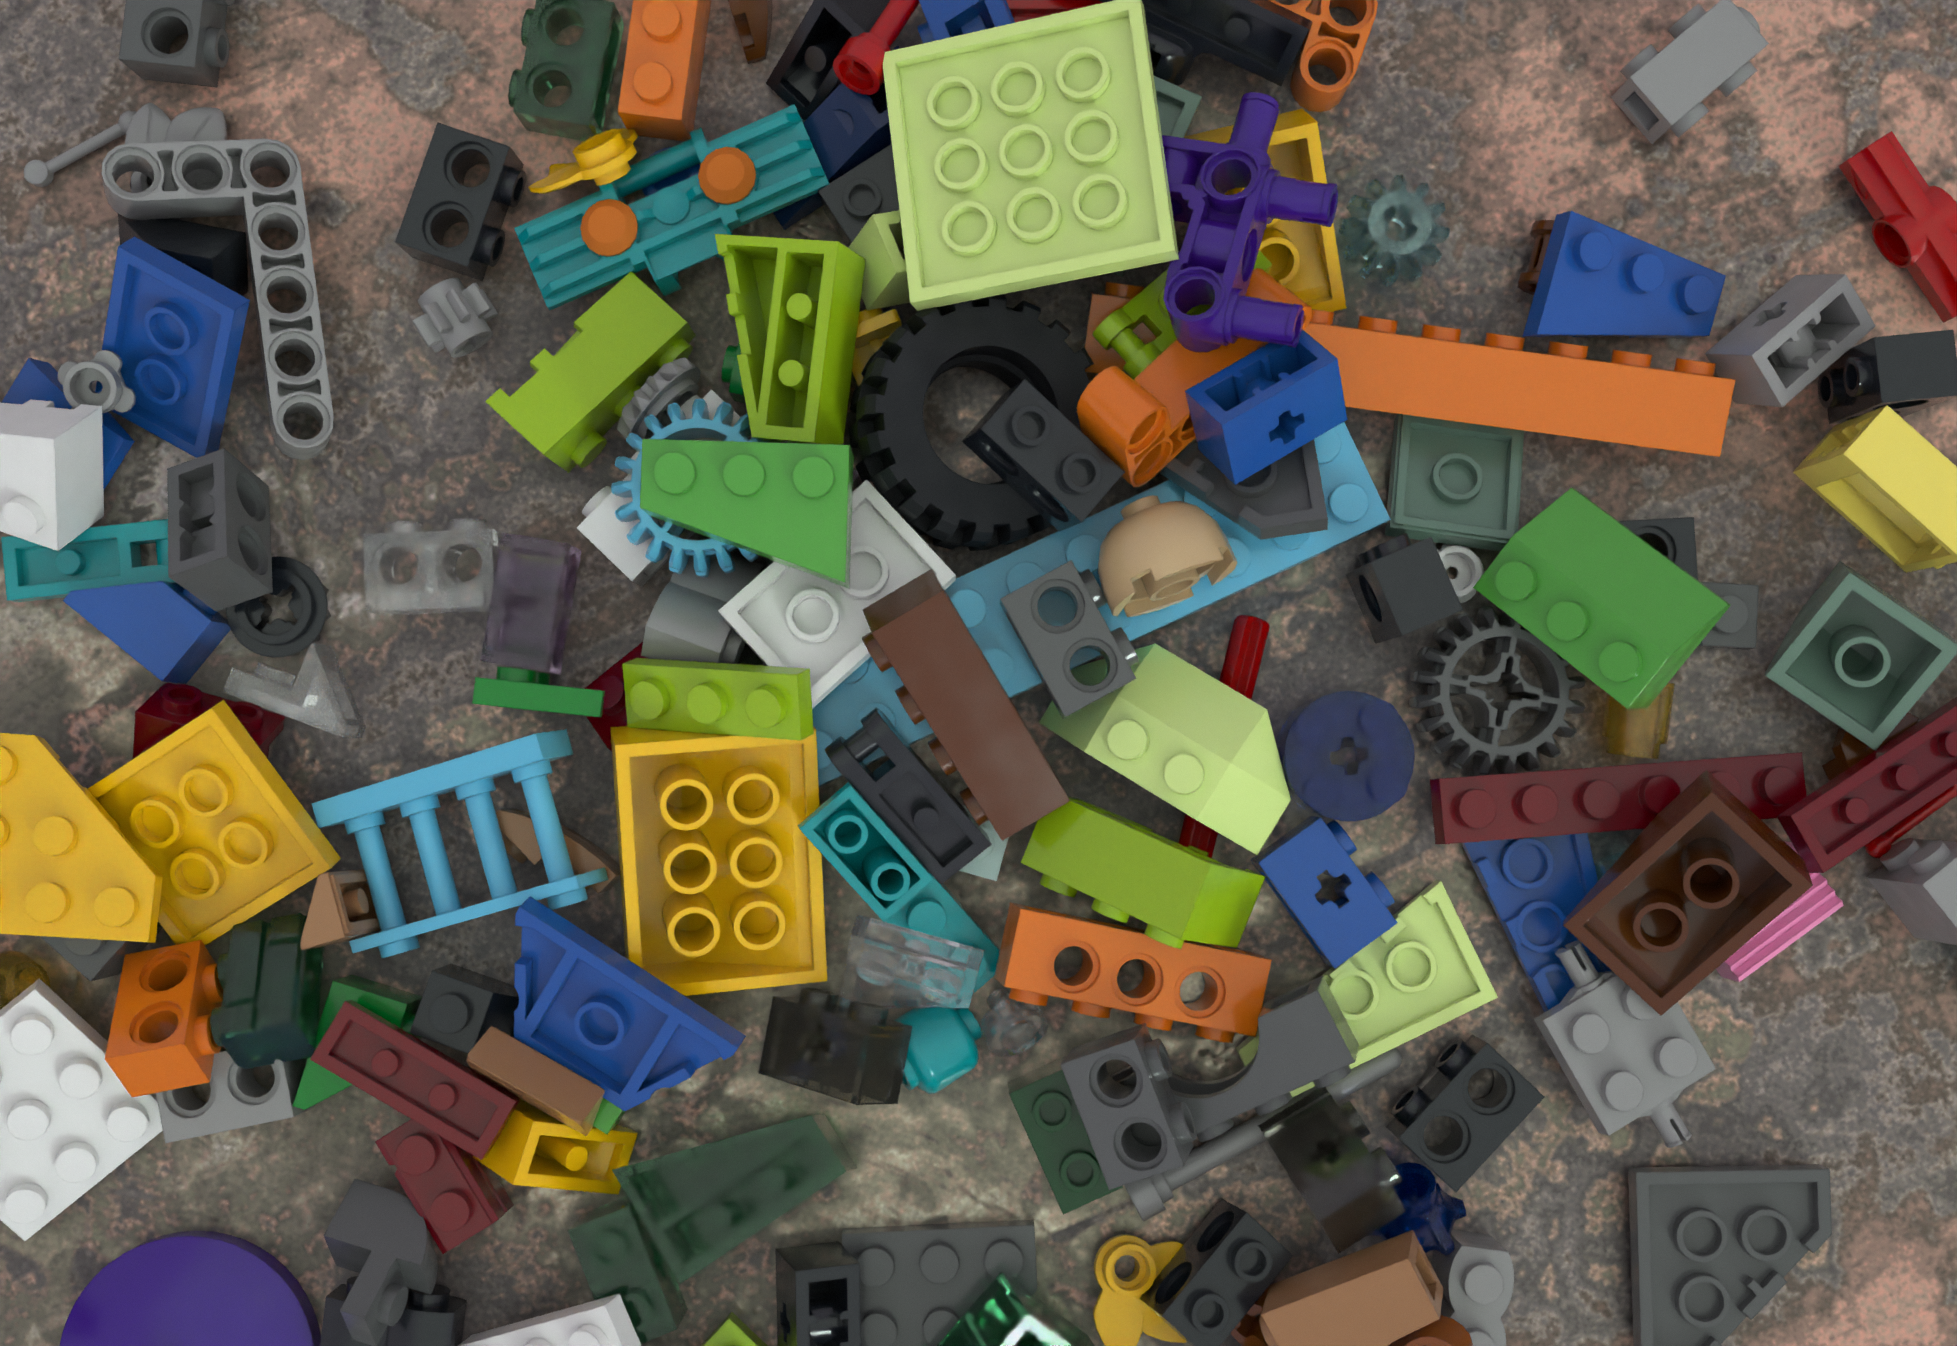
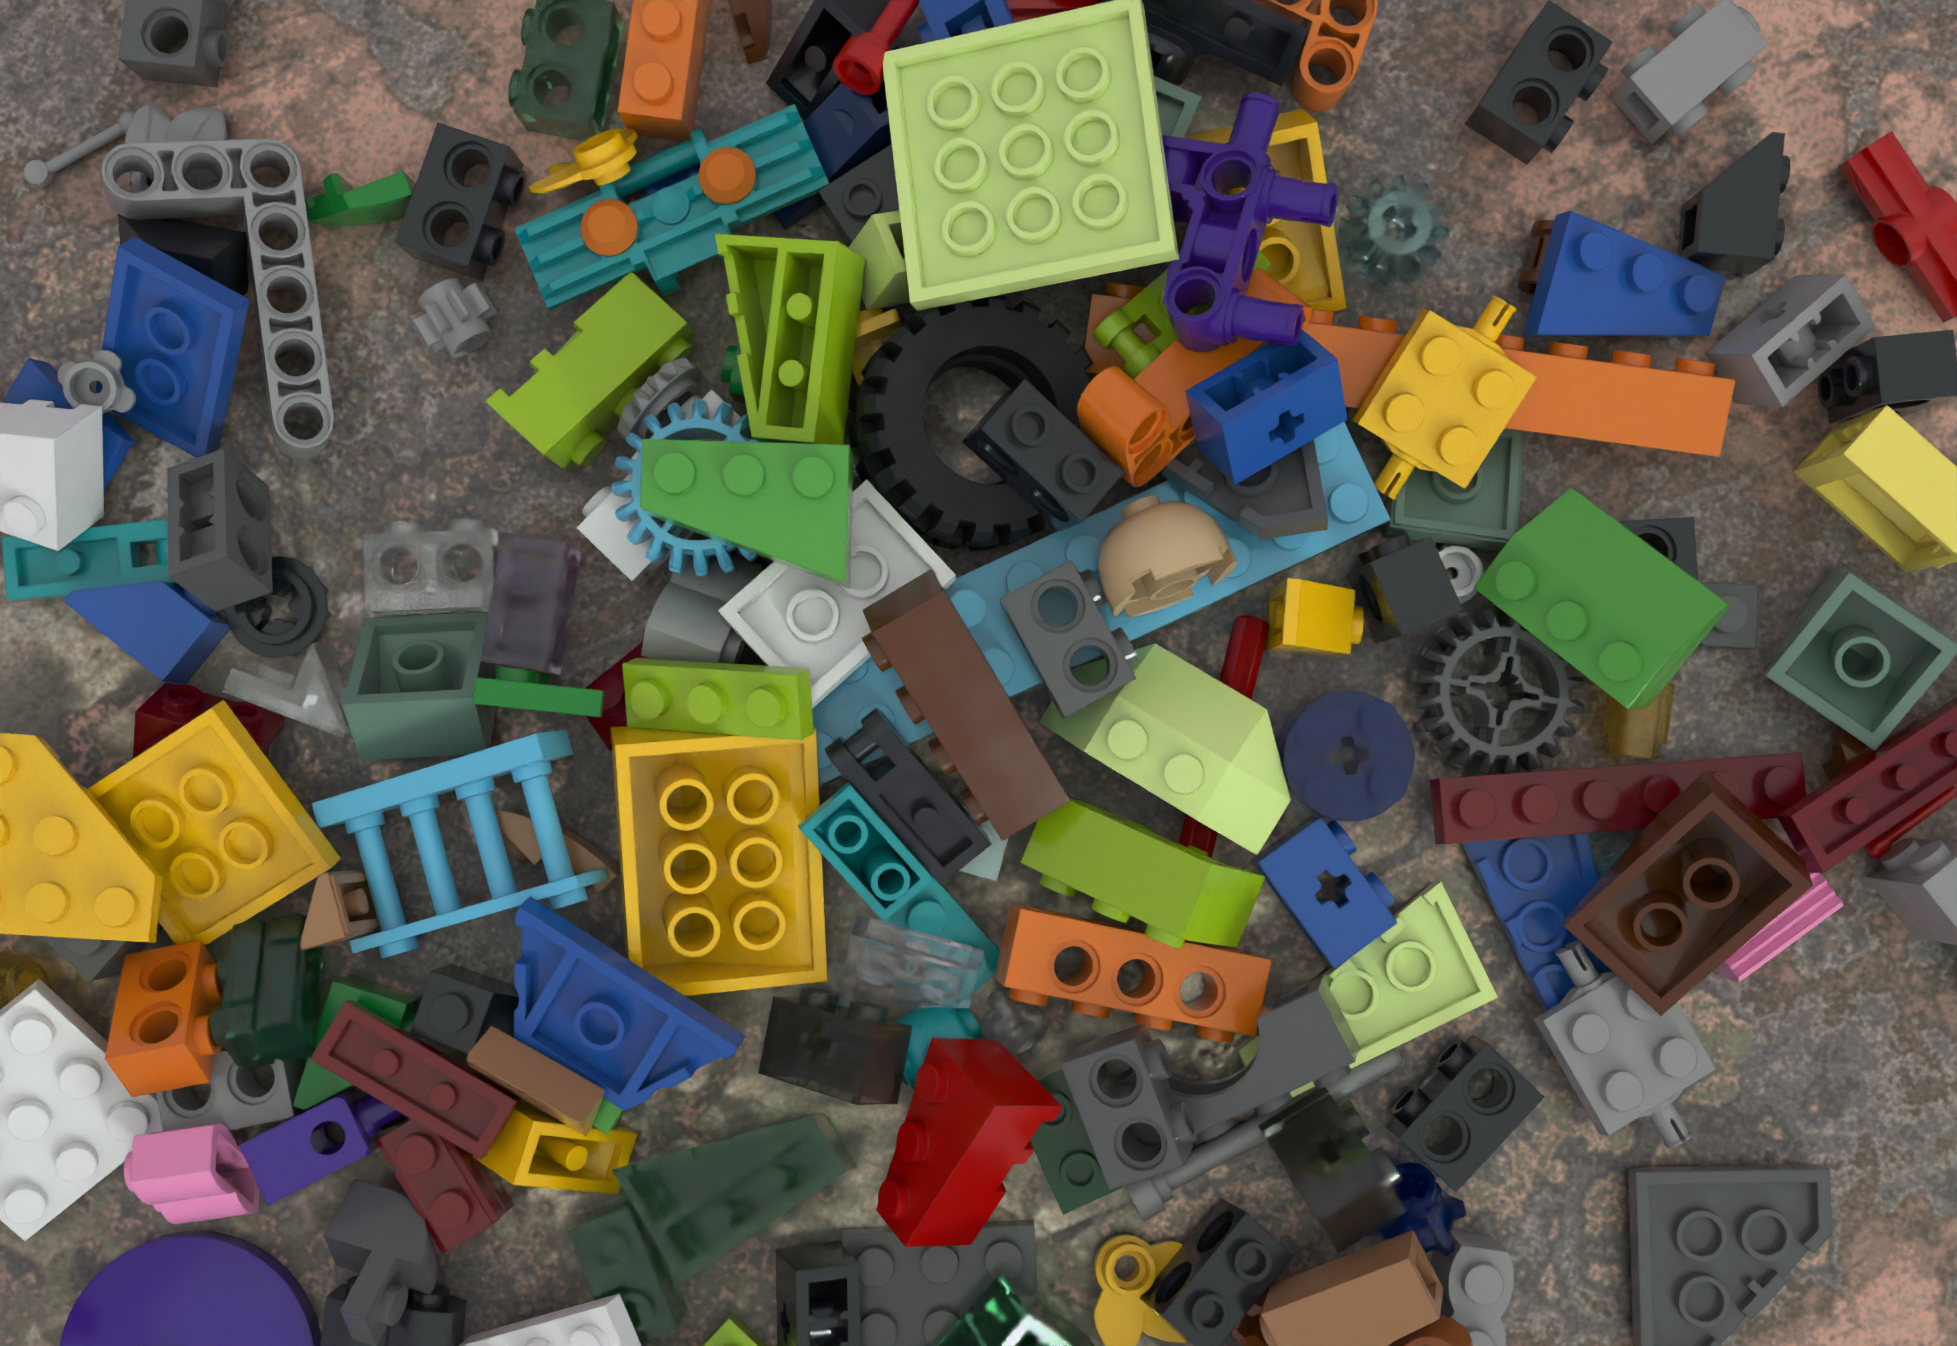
none -> bright pink brick [124,1123,260,1225]
none -> dark purple torso [239,1088,407,1206]
none -> green slope [305,171,416,226]
none -> sand green slope [342,612,497,761]
none -> red wedge [876,1037,1063,1247]
none -> yellow slope [1265,578,1364,658]
none -> yellow plate [1352,295,1537,500]
none -> black brick [1465,0,1613,165]
none -> black slope [1677,132,1790,274]

